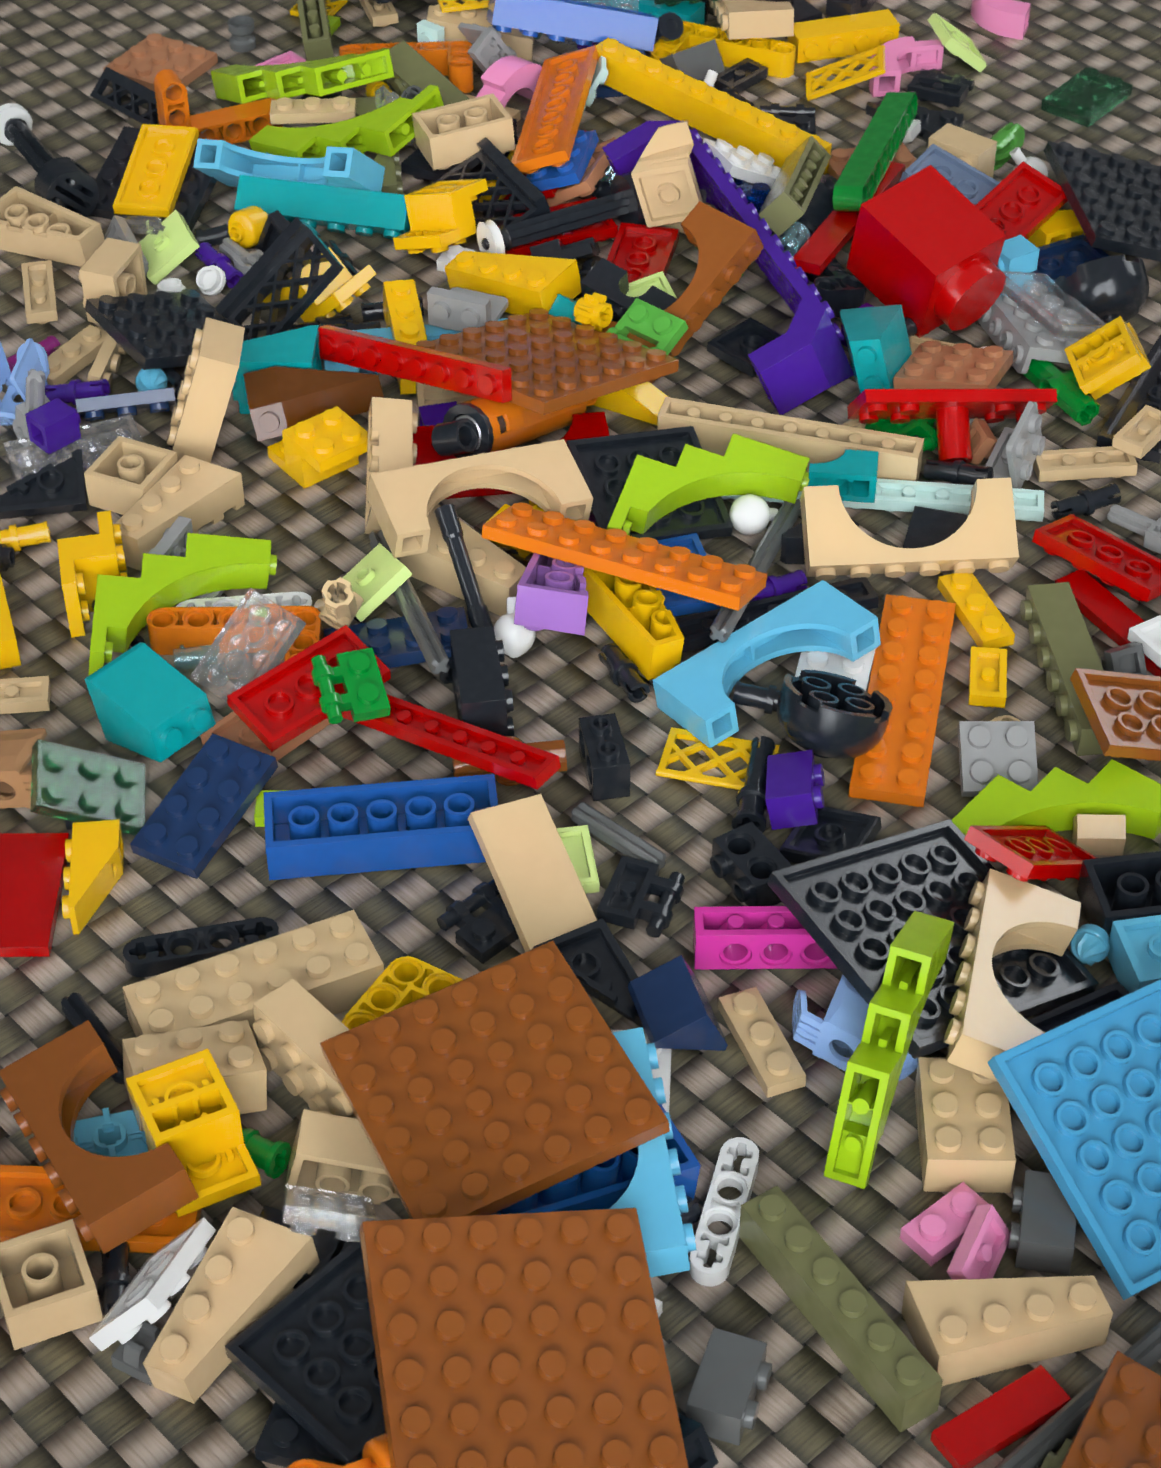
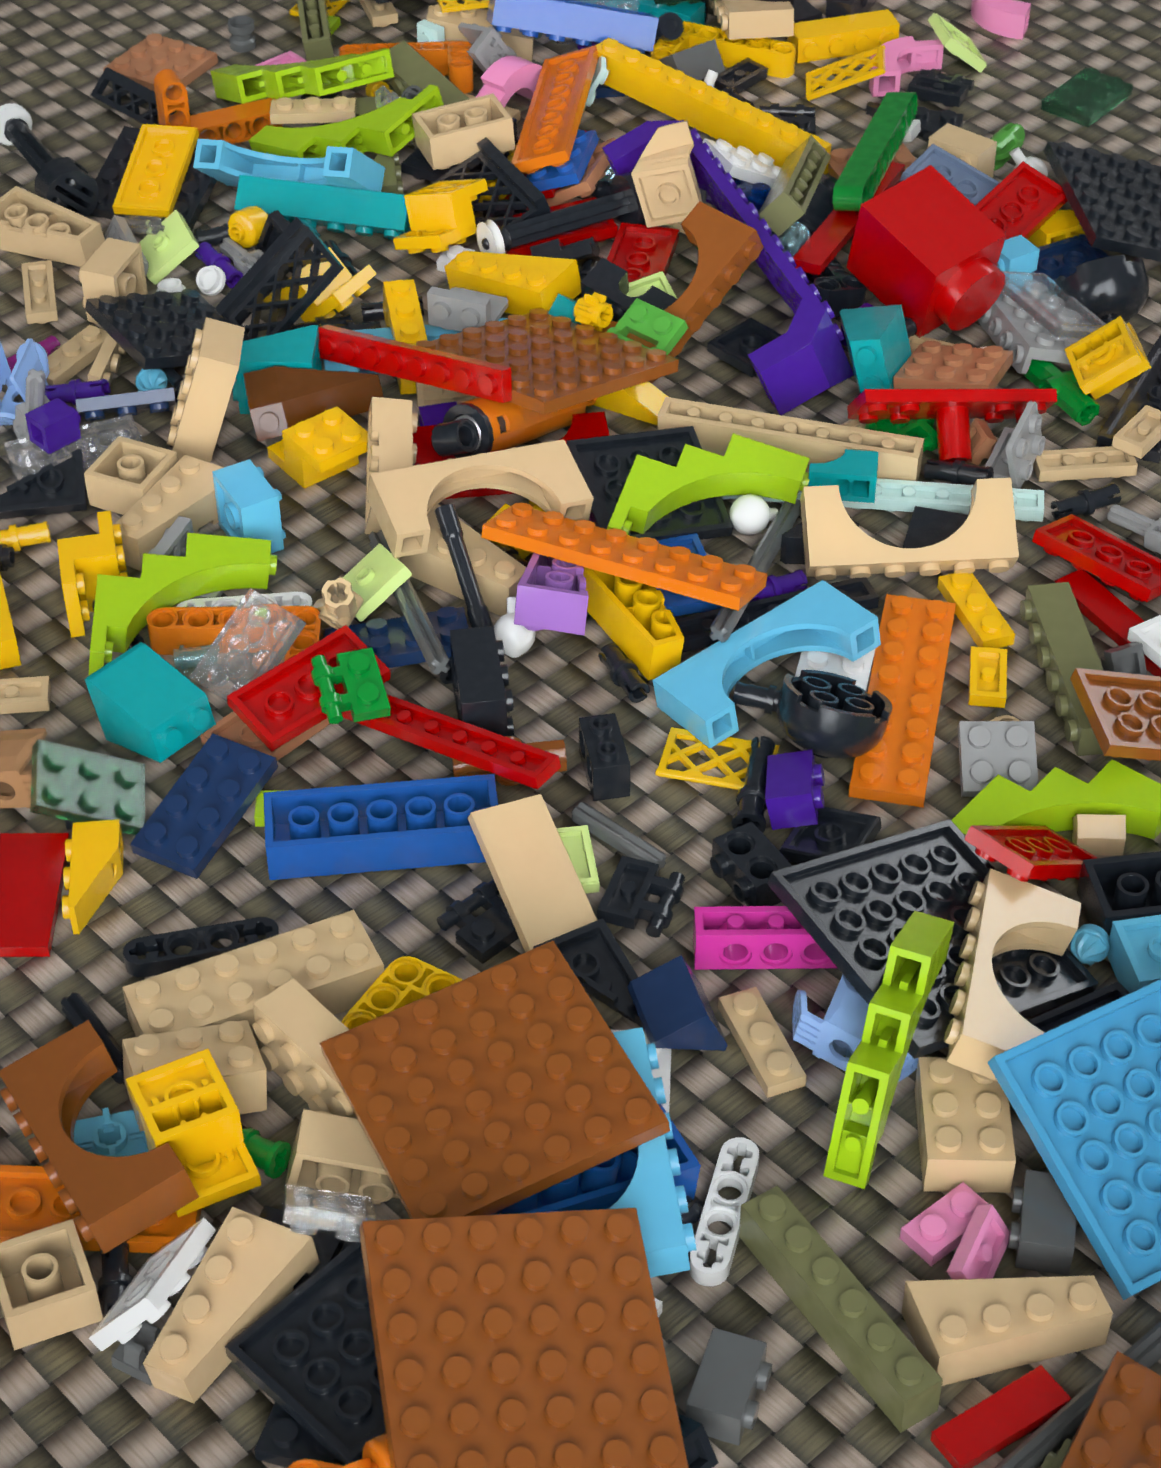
none -> medium azure container [212,459,286,554]

